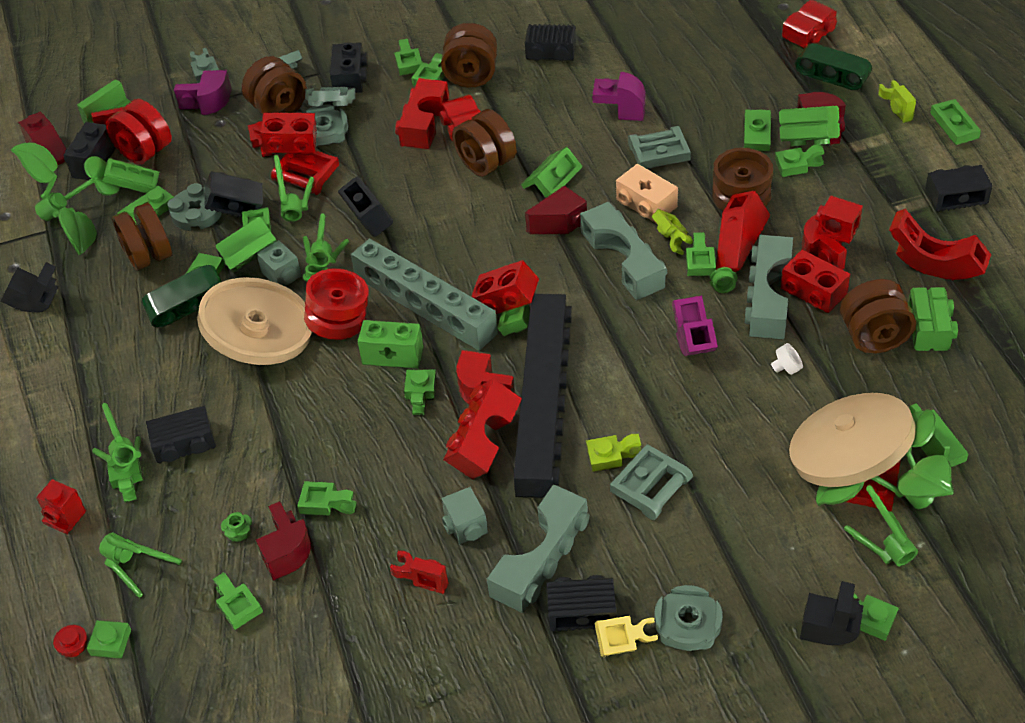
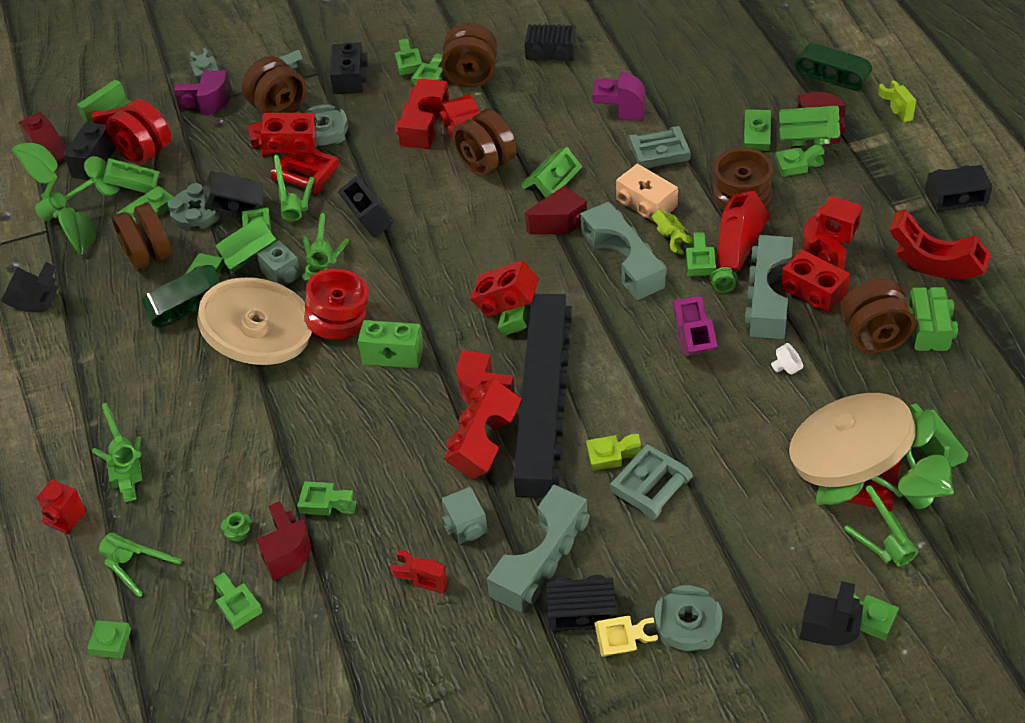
red plate [53,625,88,657] -> none
black brick [146,405,216,464] -> none
sand green plate [305,87,355,106] -> none
sand green brick [351,238,498,351] -> none
bright green plate [404,369,437,415] -> none
red brick [782,0,837,48] -> none
bright green plate [930,99,981,145] -> none

